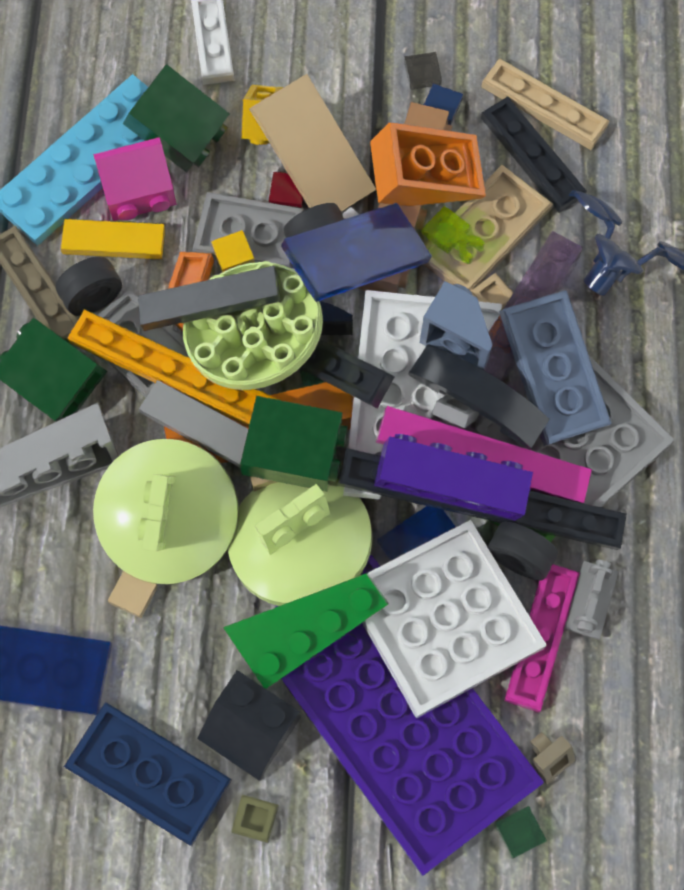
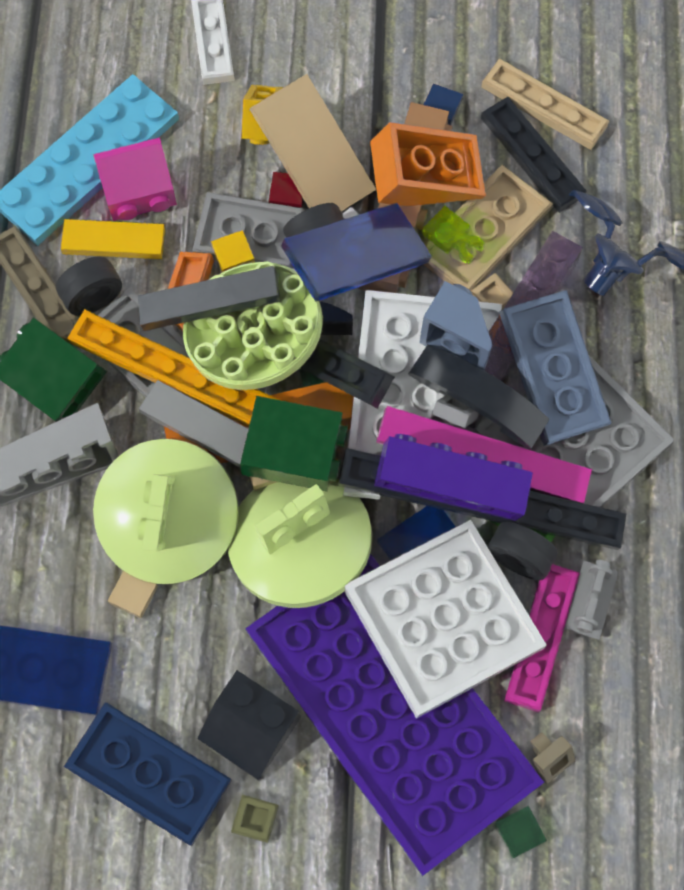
dark green brick [123,64,230,173] -> none
green wing [223,573,389,689] -> none
clear smoke tile [404,52,442,90] -> none

